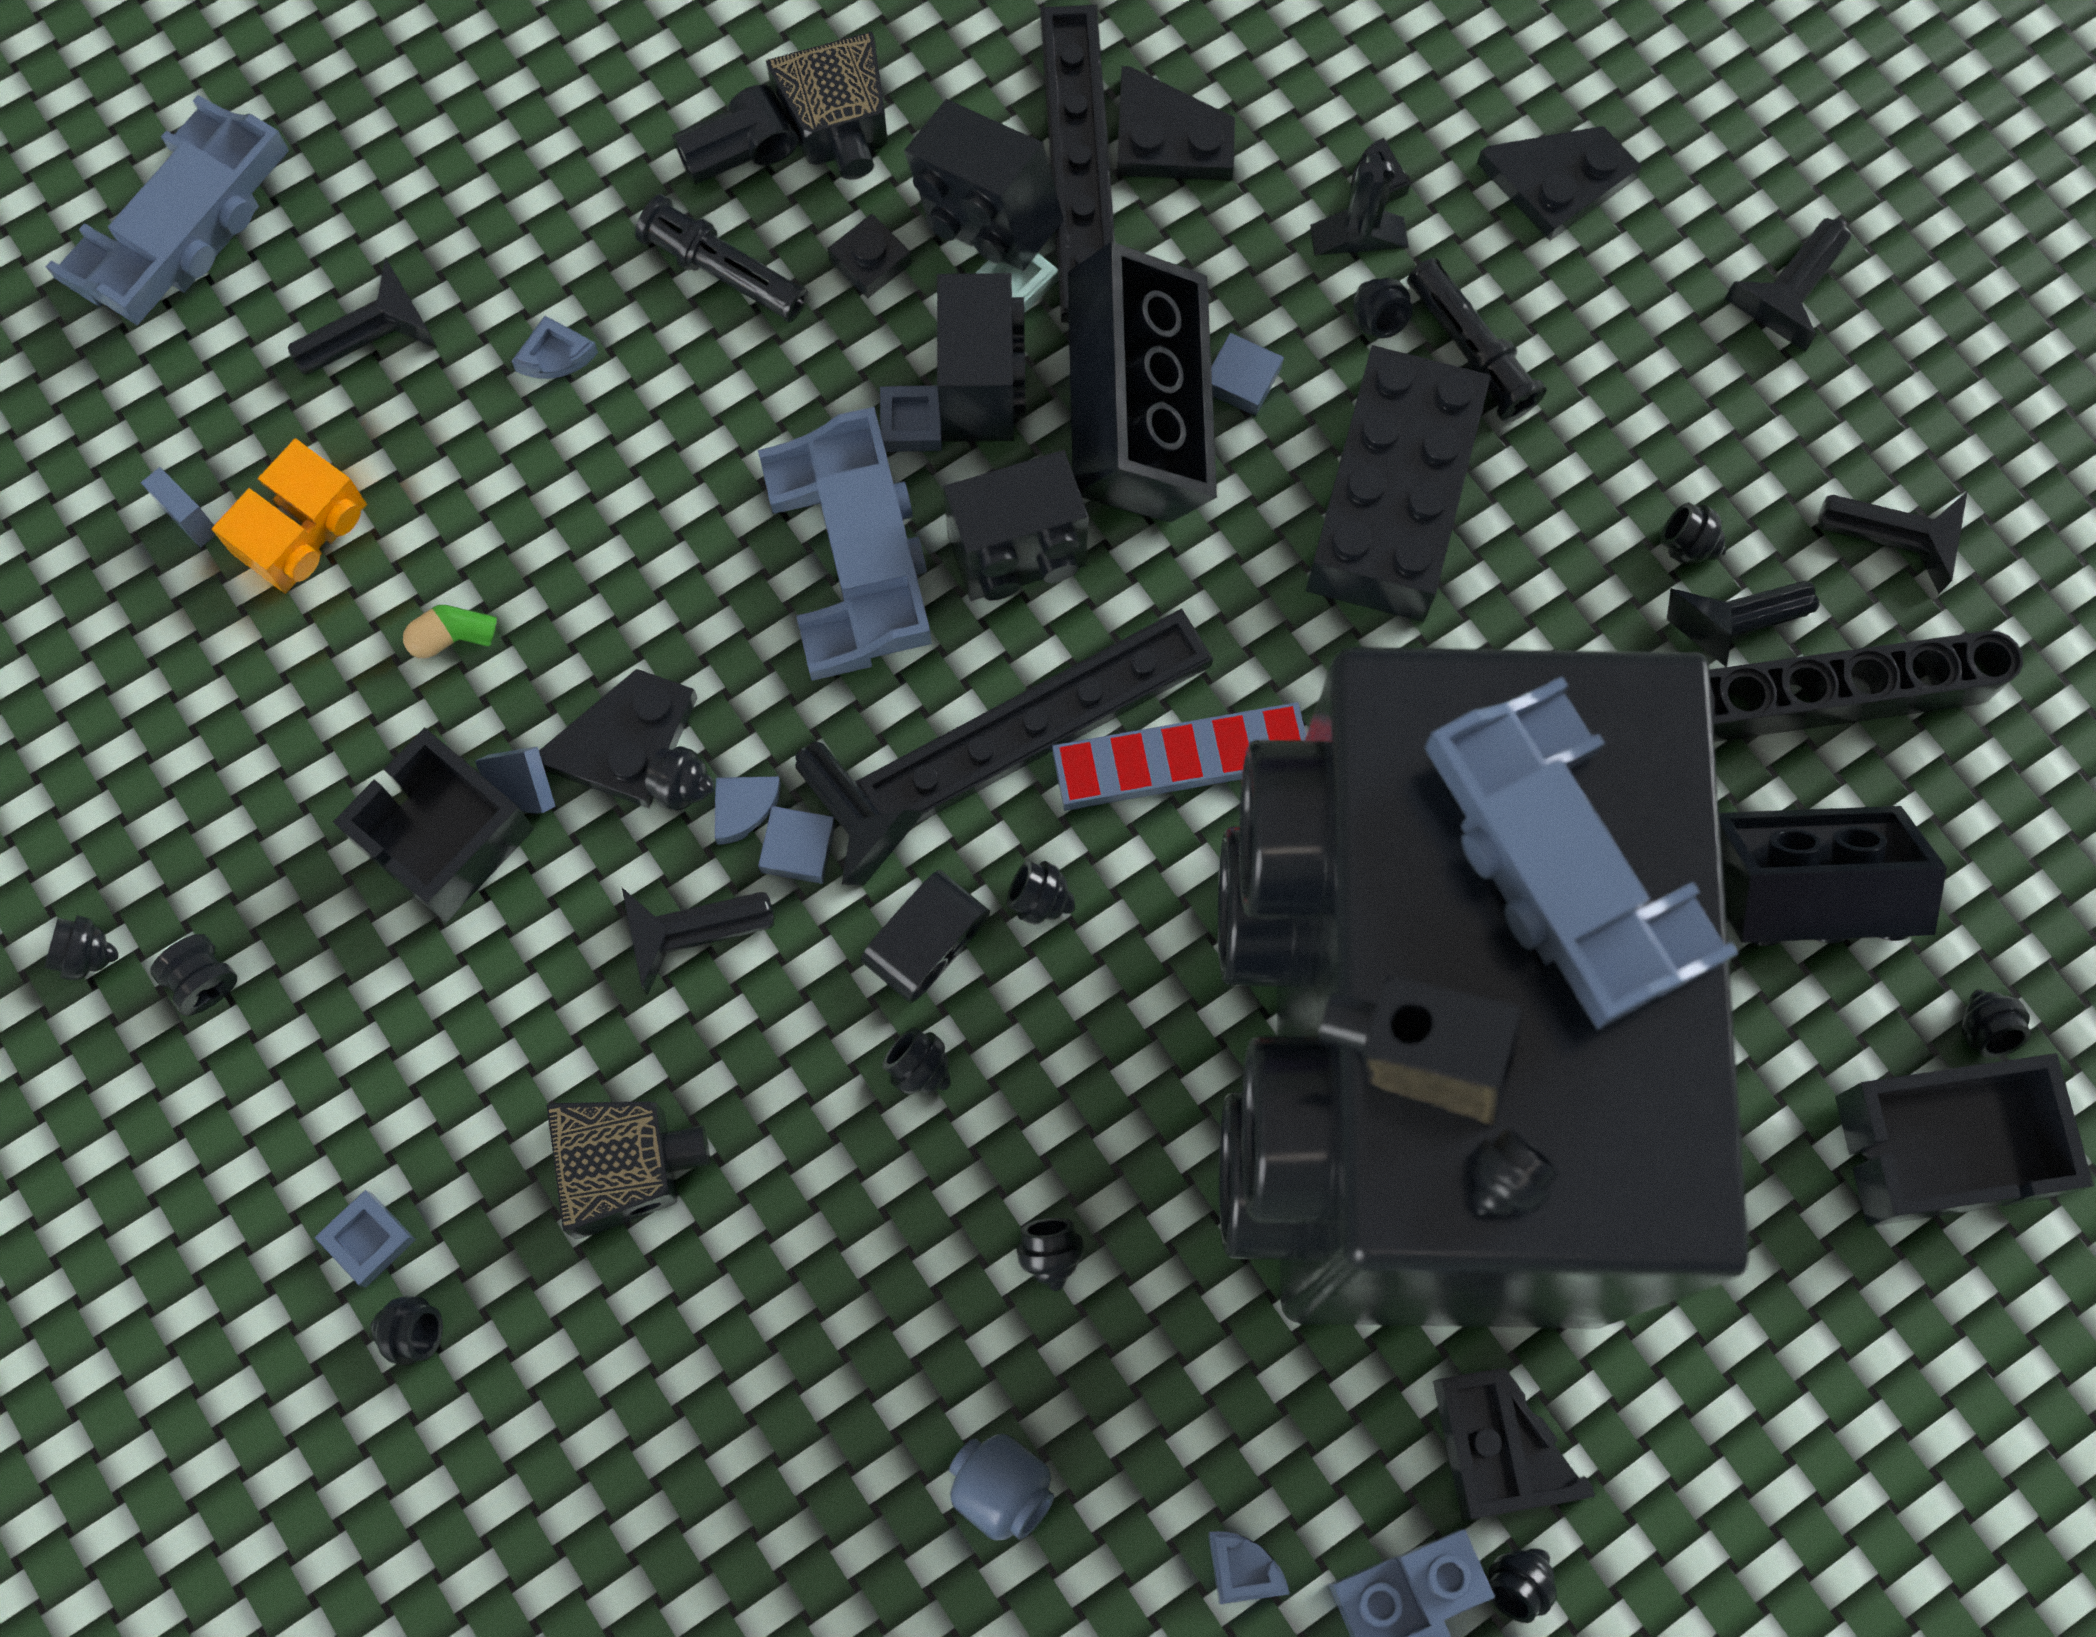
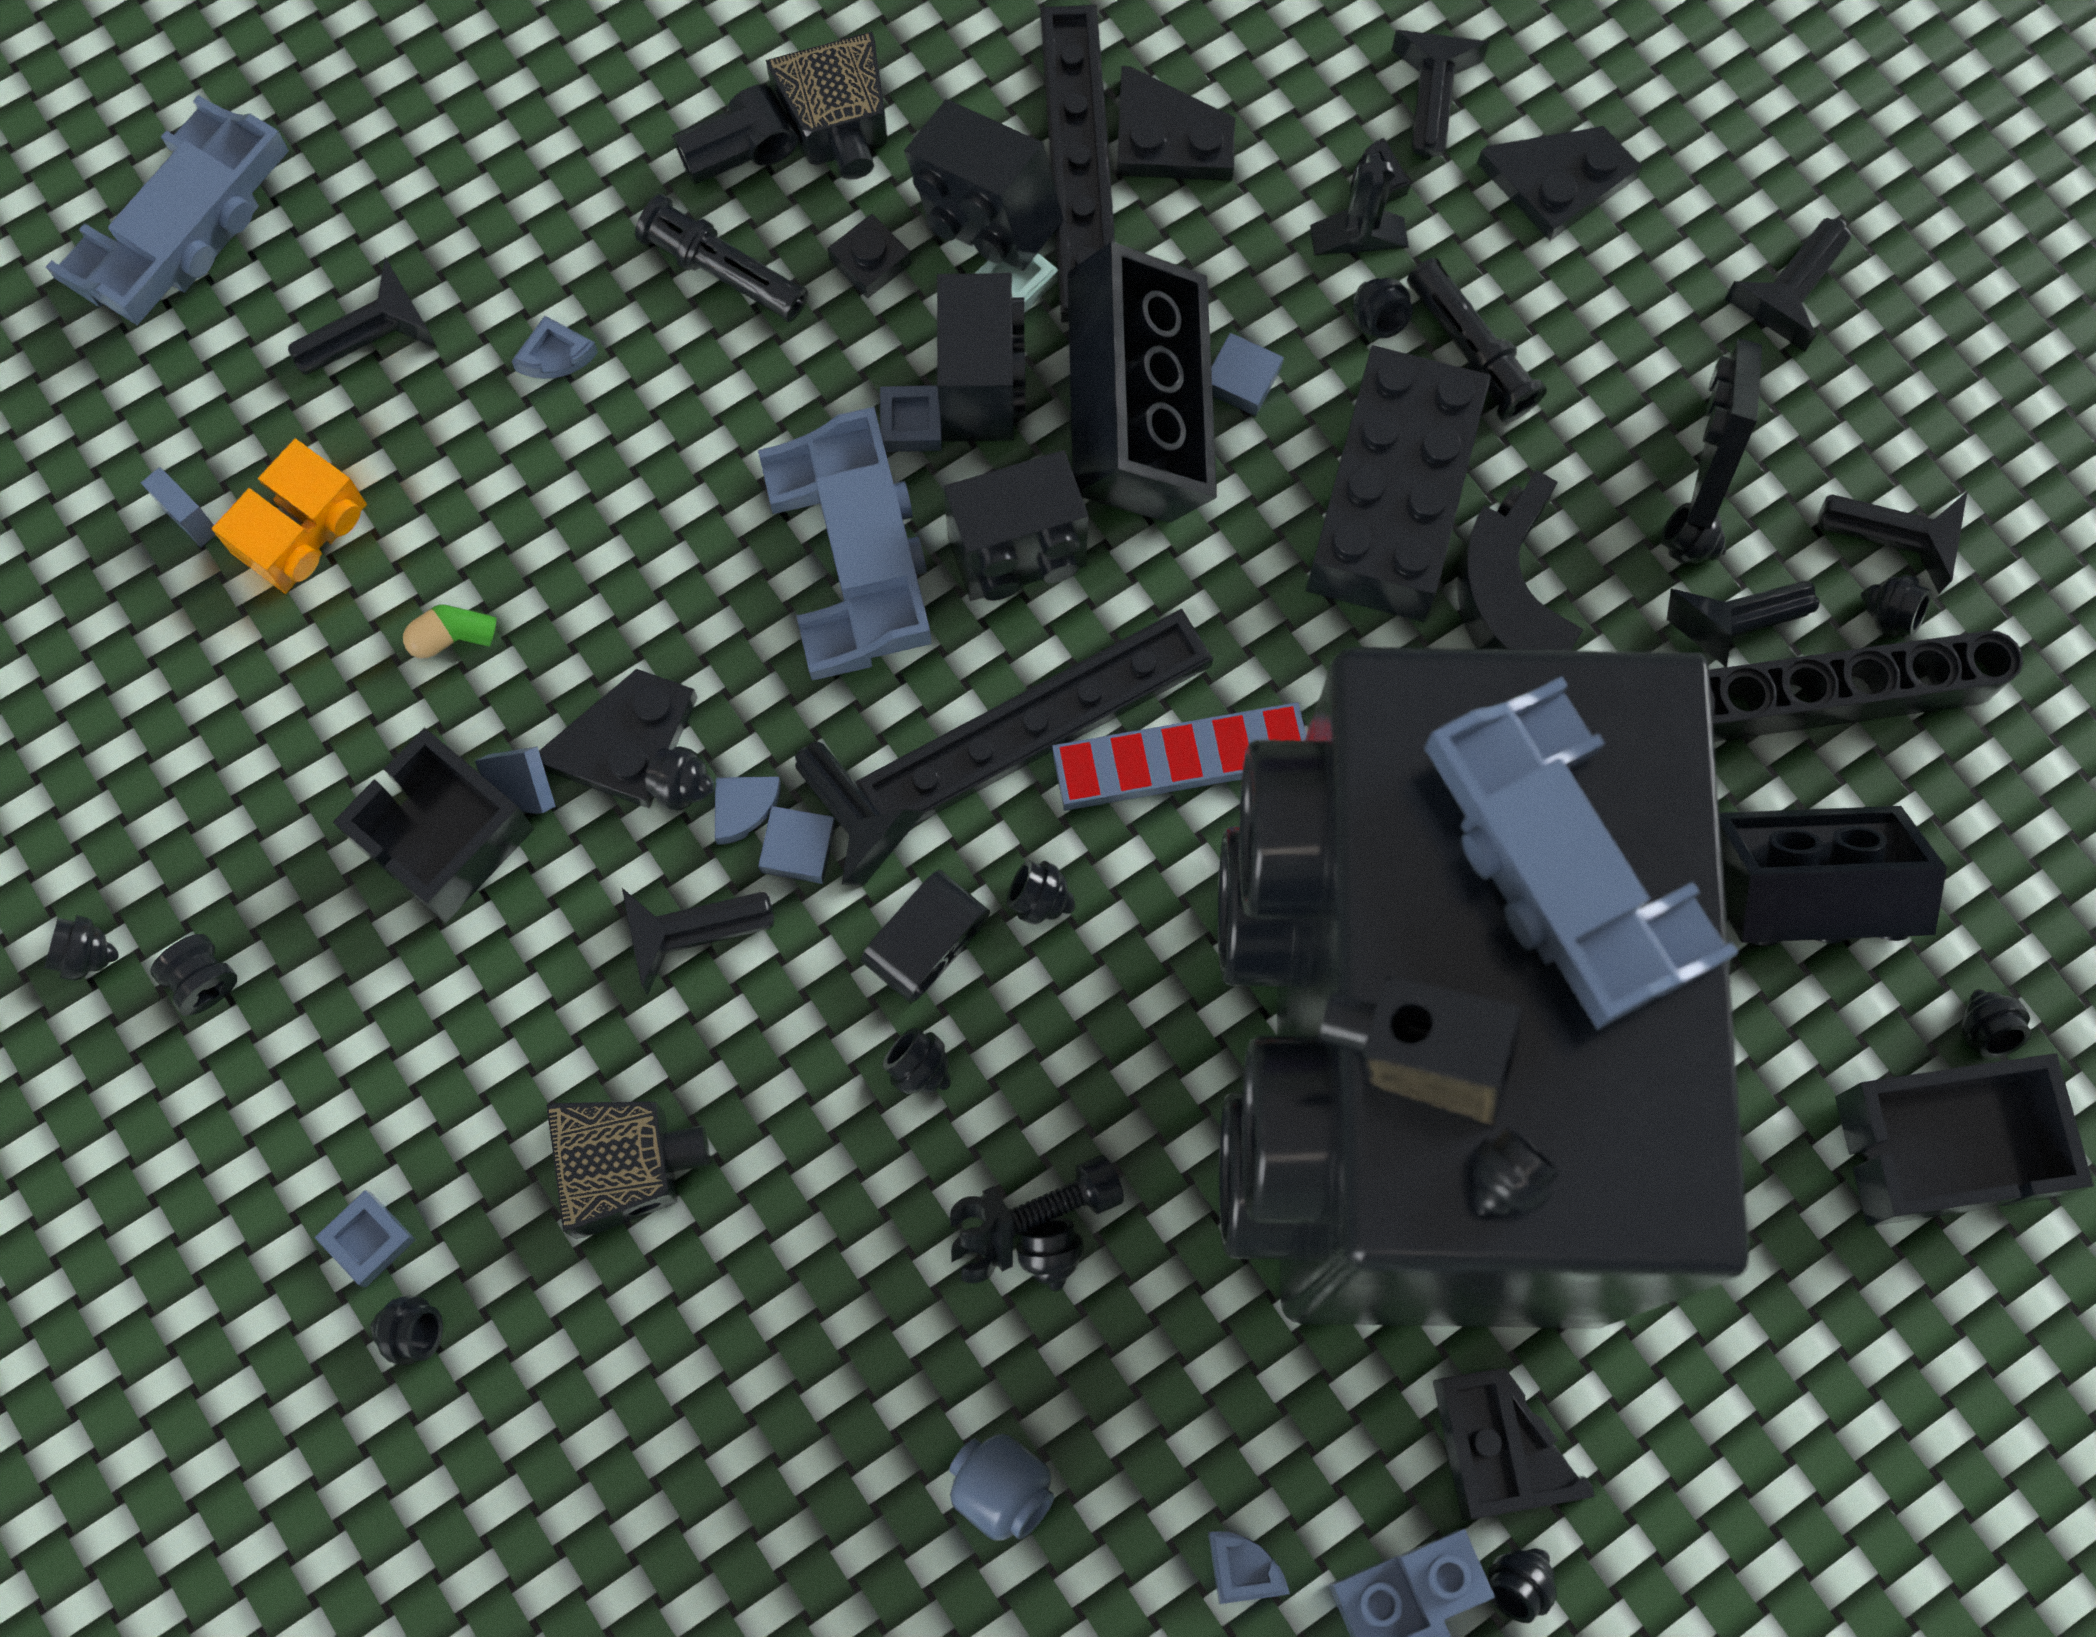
none -> black bar [950,1155,1124,1283]
none -> black piece [1391,29,1490,161]
none -> black arch [1457,470,1584,651]
none -> black wing [1687,338,1762,529]
none -> black plate [1861,575,1931,637]

